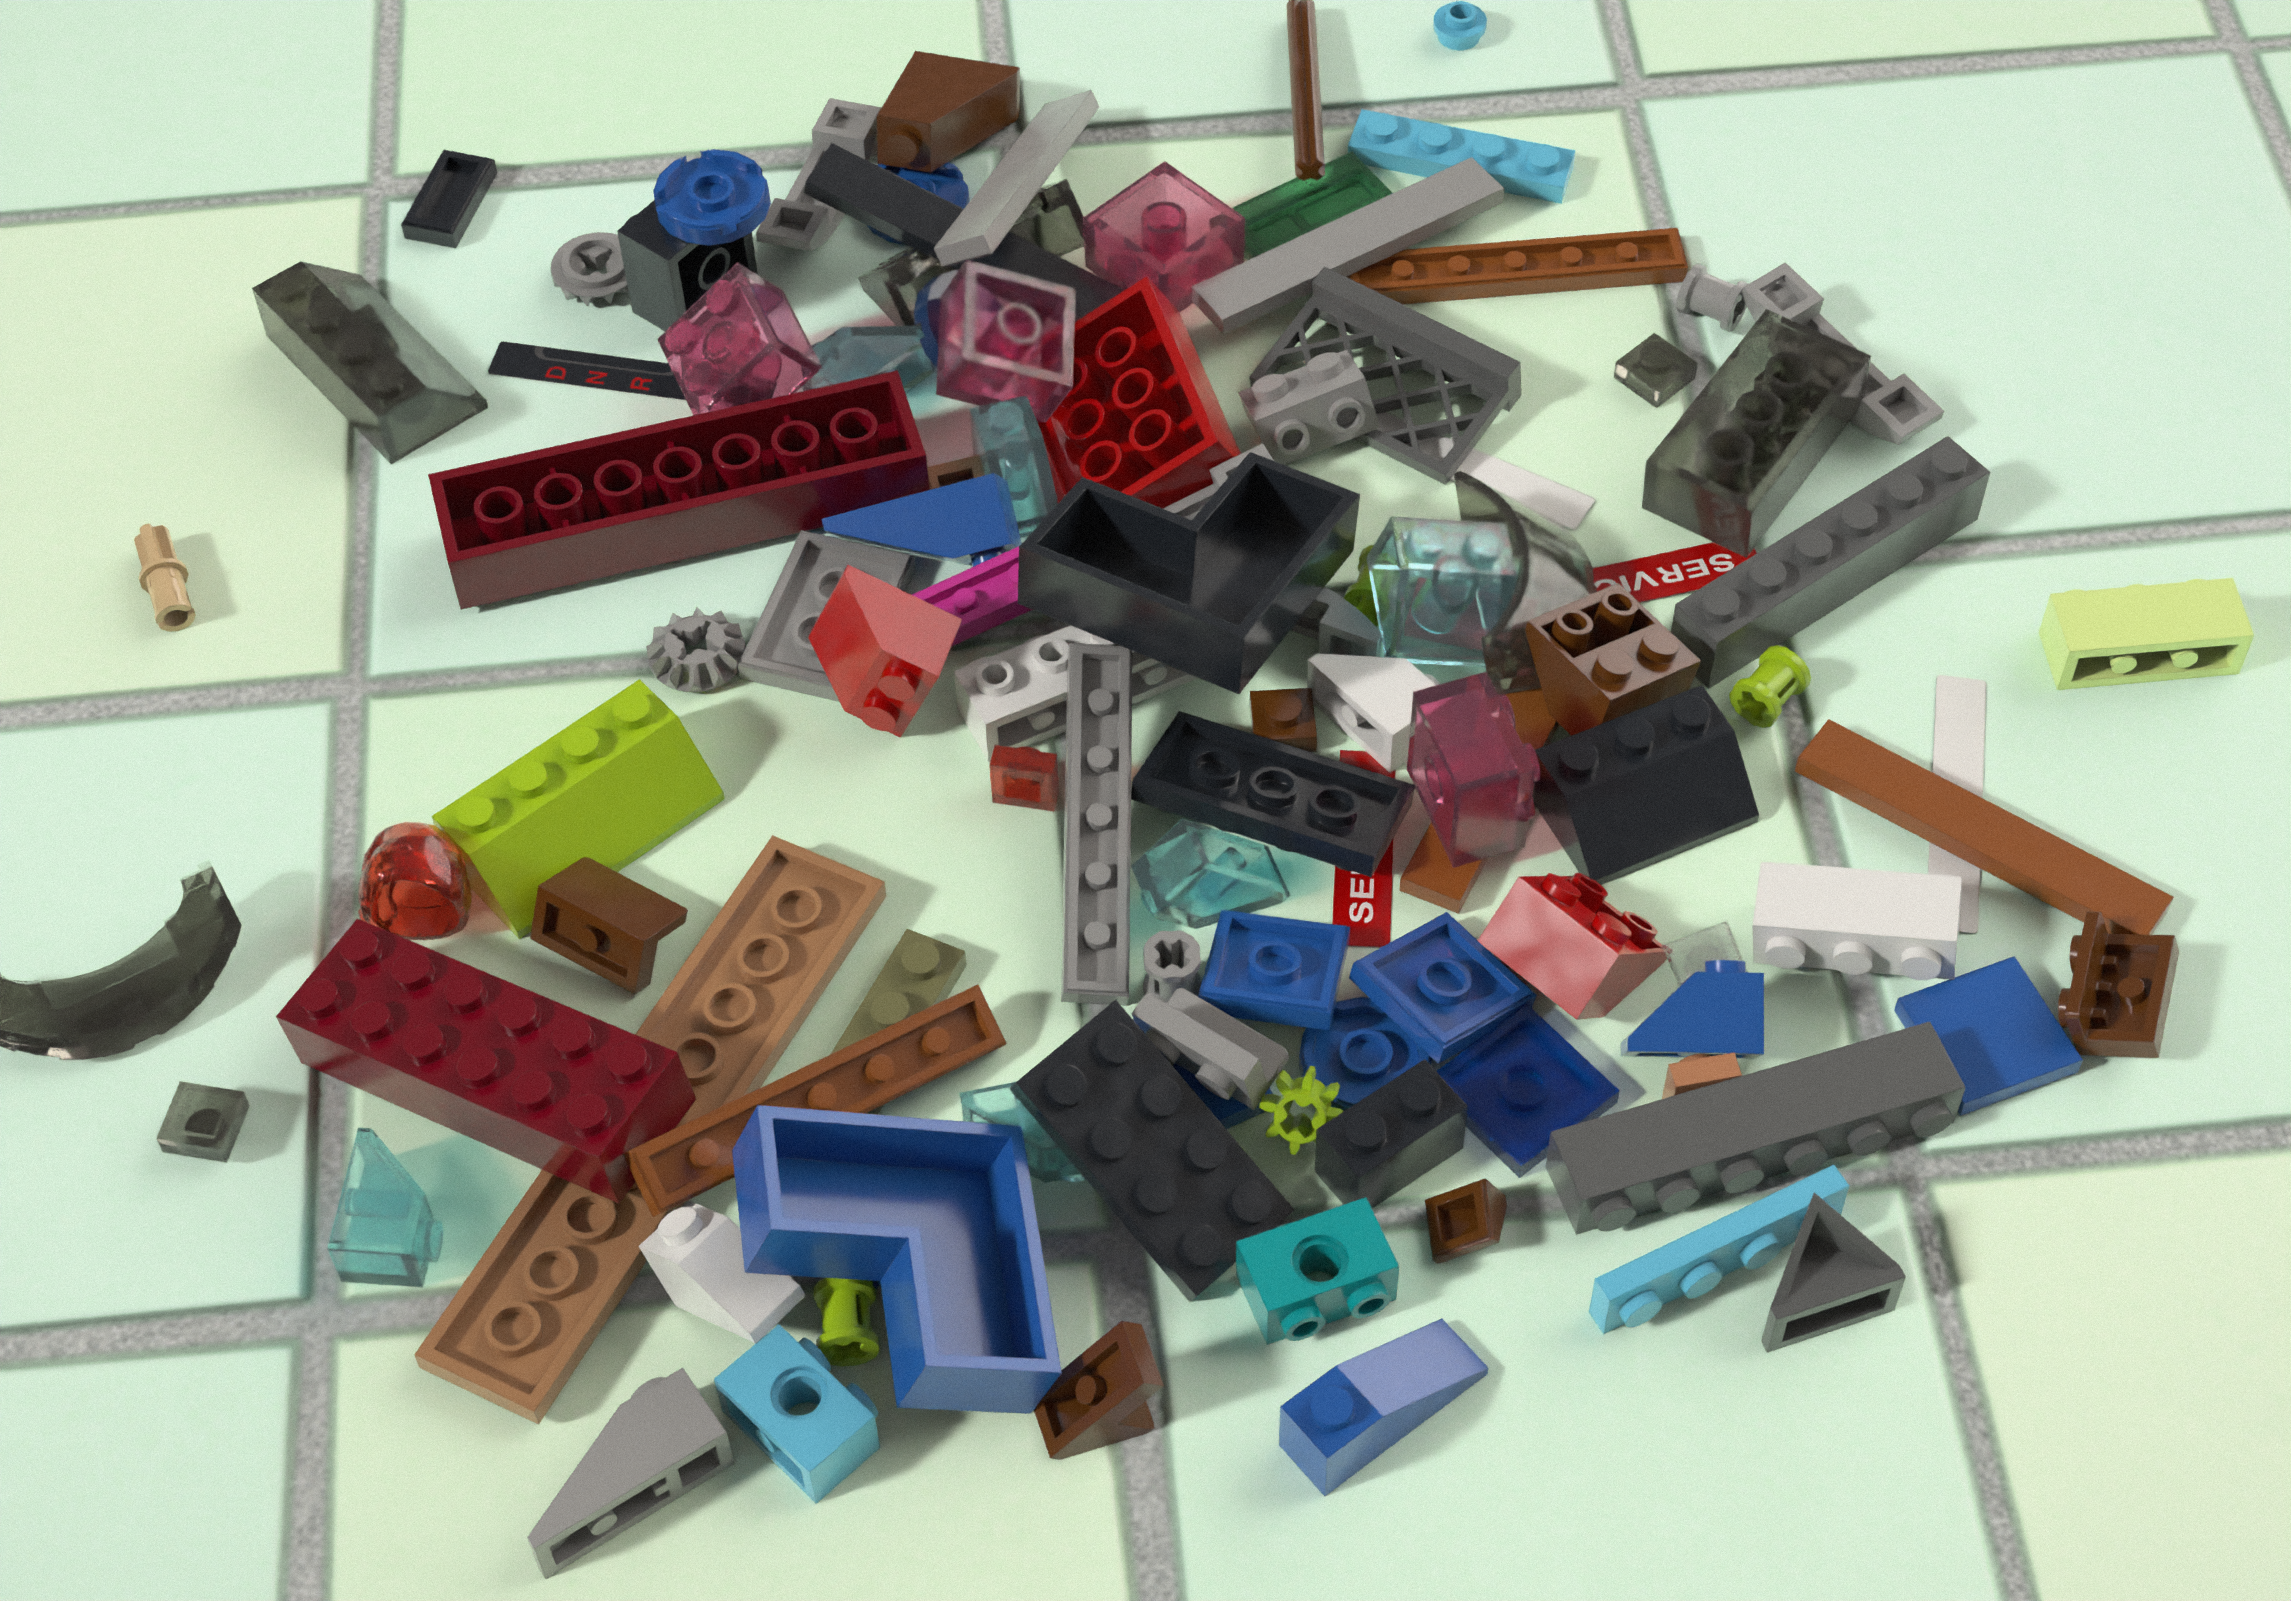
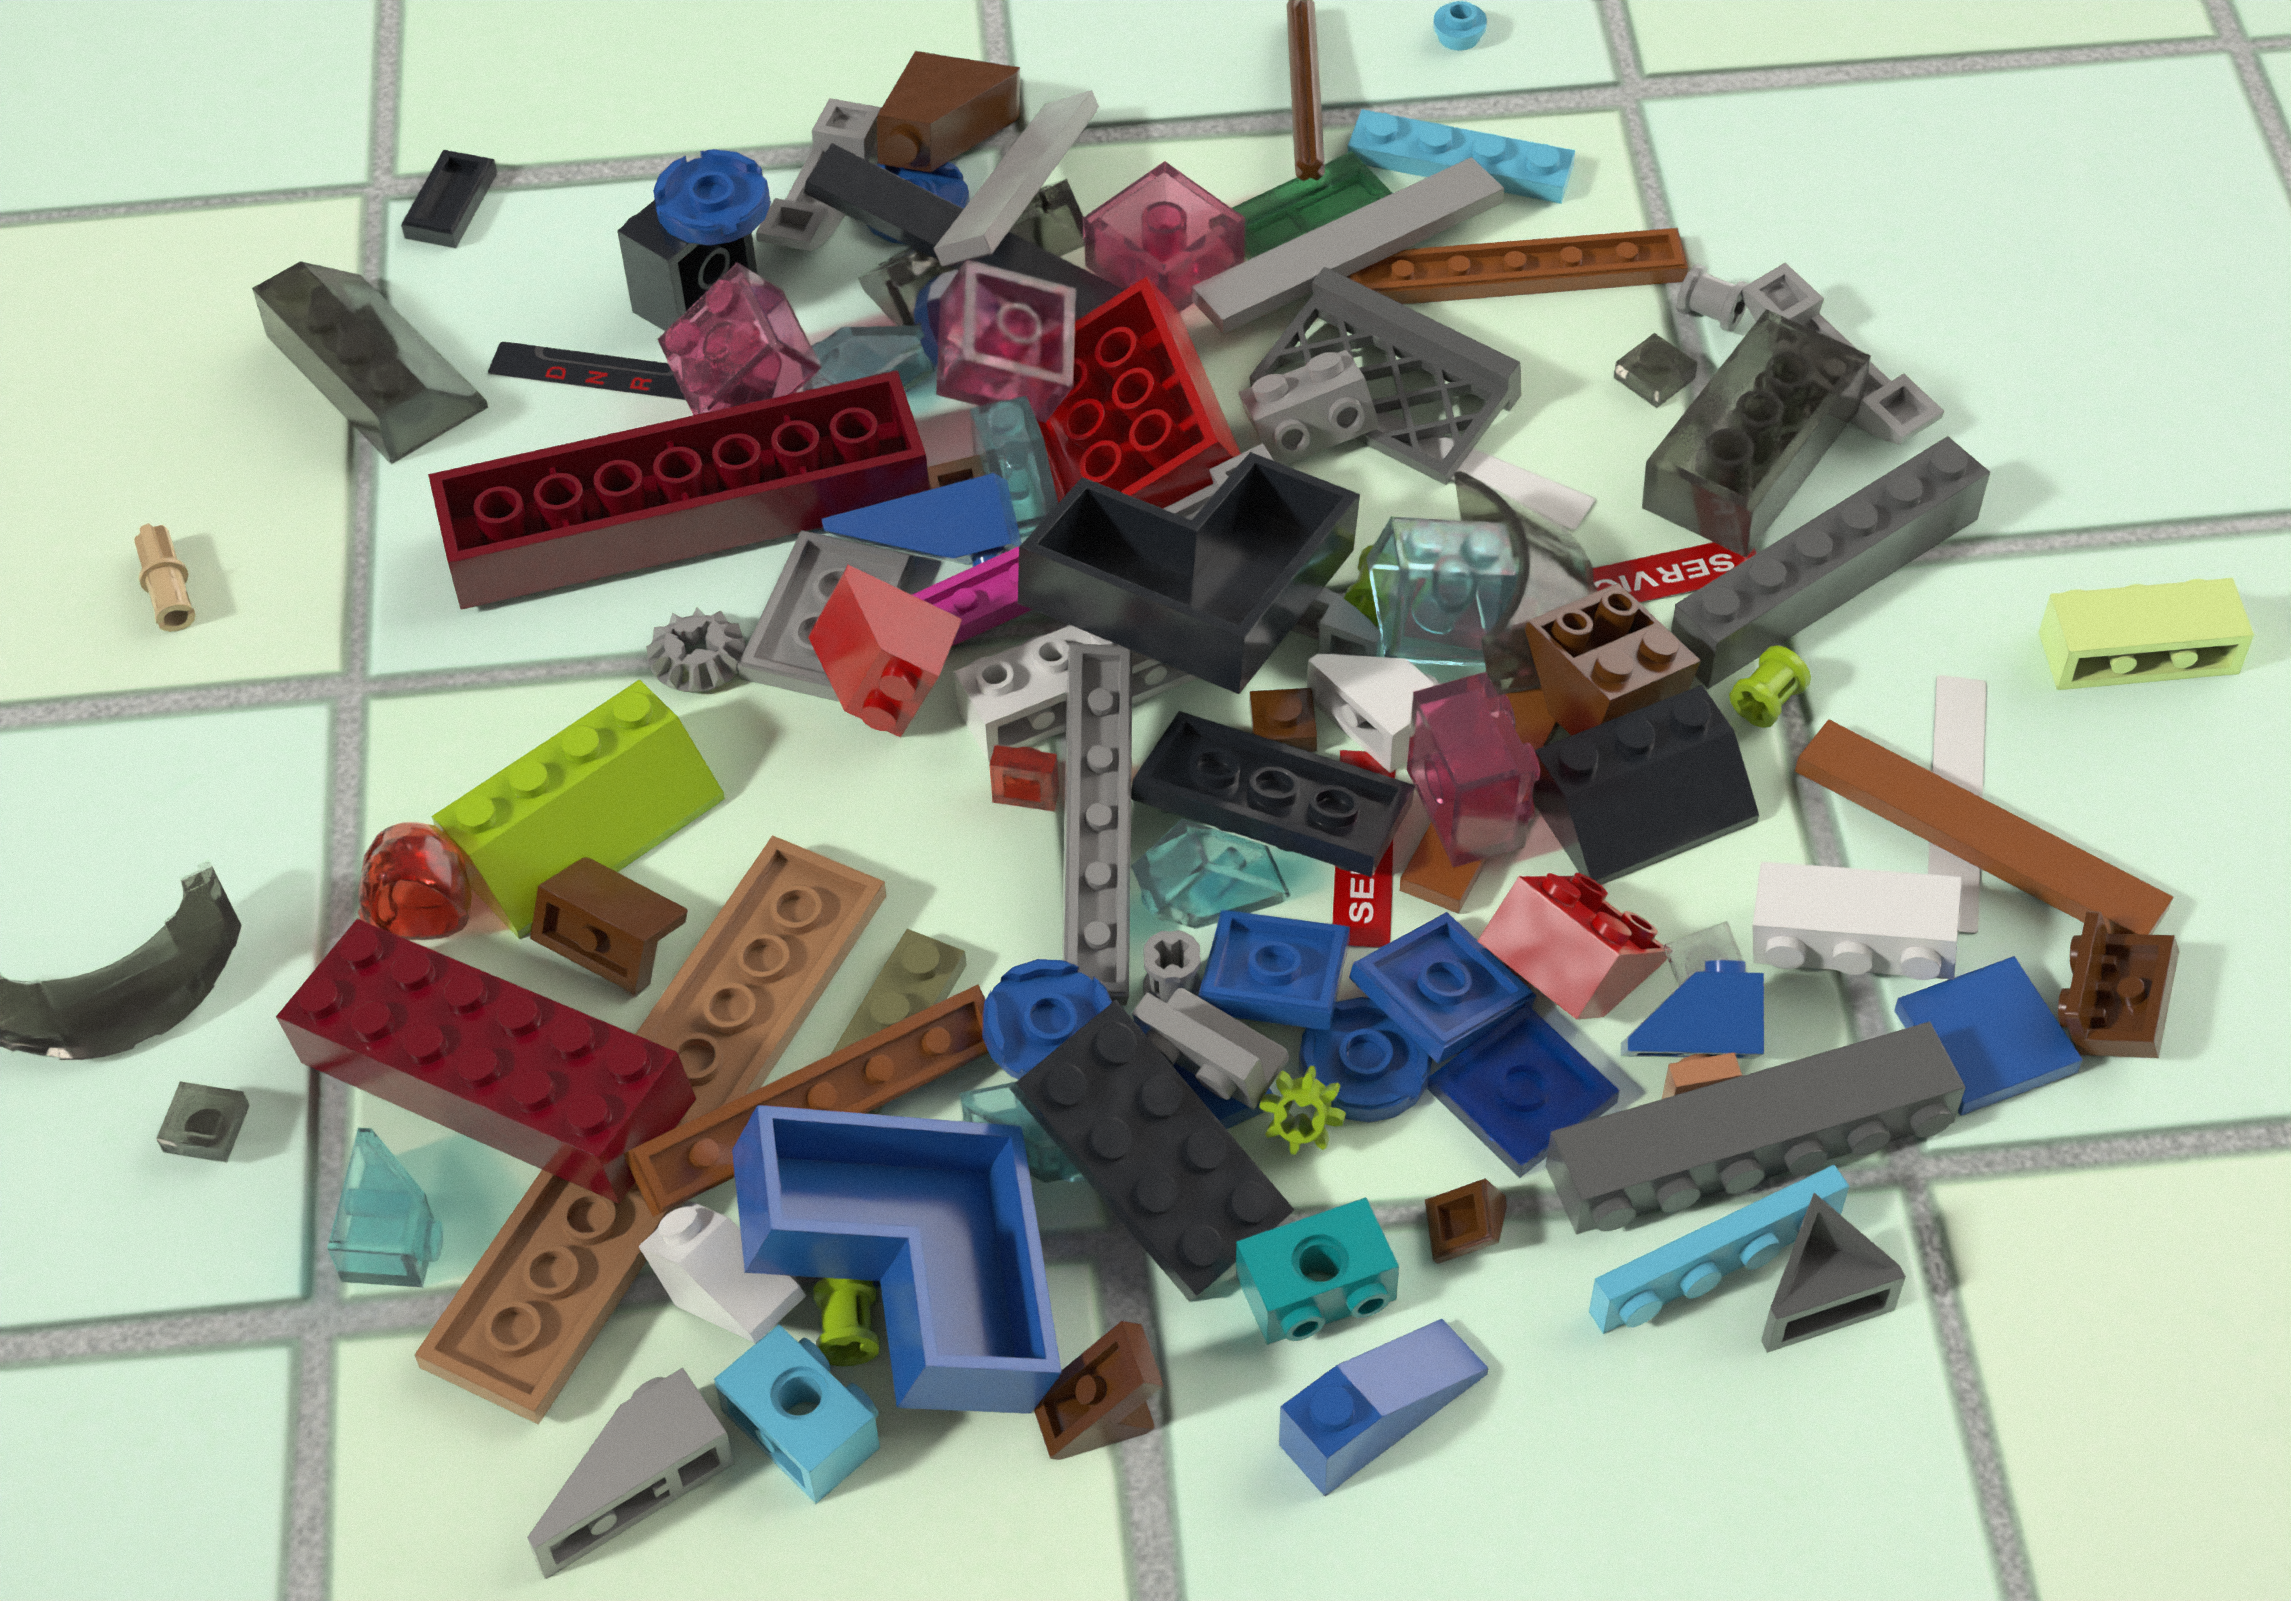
light grey gear [550,232,629,306] -> none
black brick [1314,1059,1468,1209] -> none
none -> blue tile [982,959,1112,1080]

